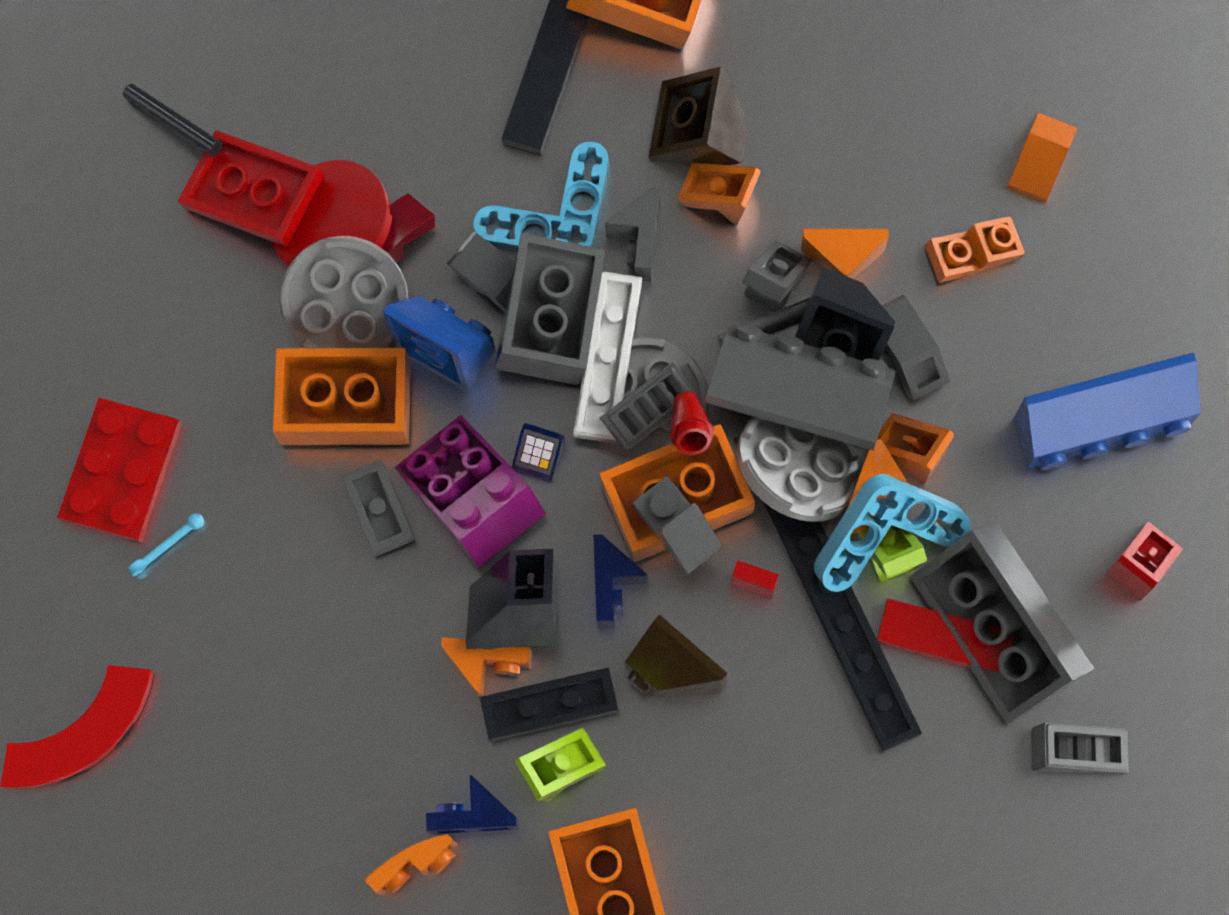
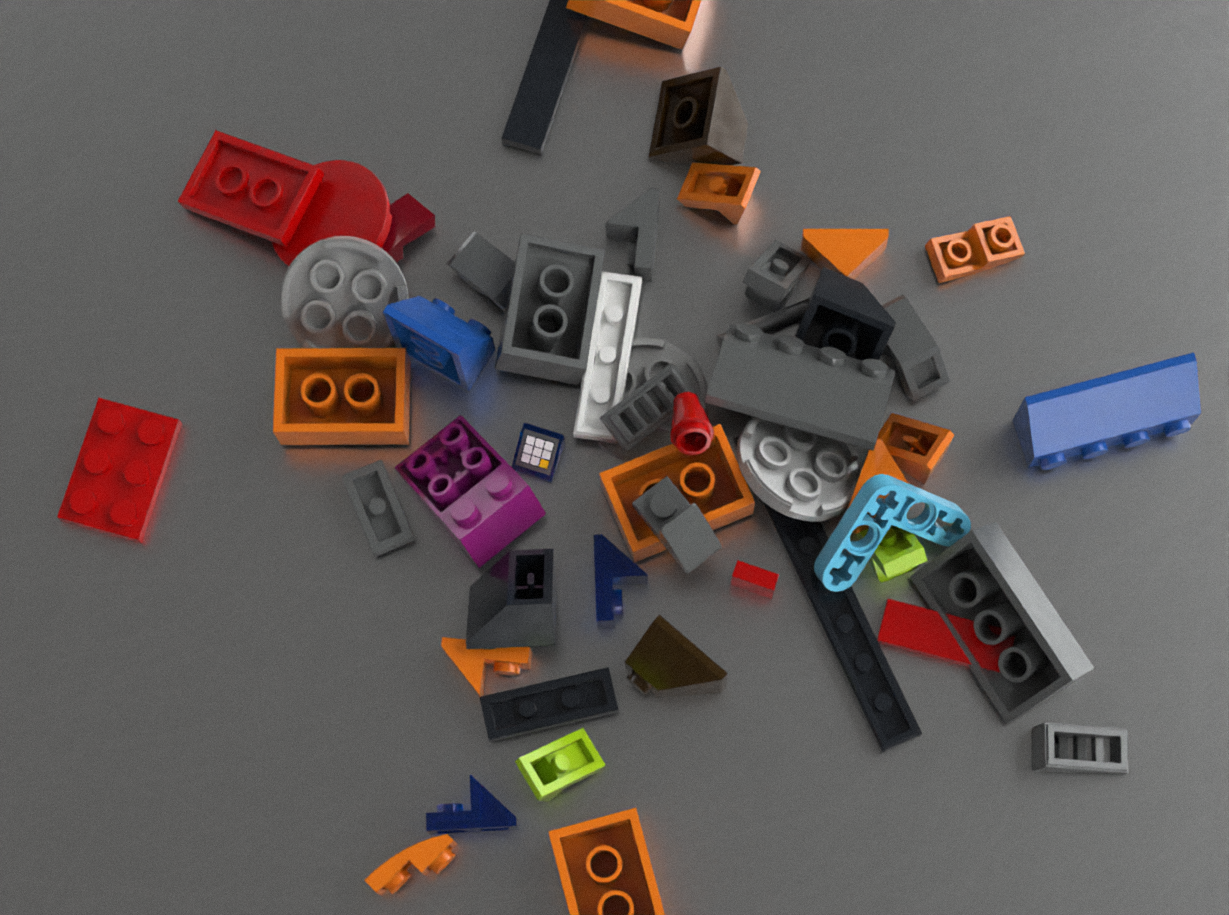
red tile [0,665,154,789] -> none
black bar [123,83,223,156] -> none
medium azure hinge [128,513,204,577] -> none
medium azure beam [473,142,609,252] -> none
orange slope [1007,113,1077,203] -> none
red slope [1106,521,1183,601] -> none

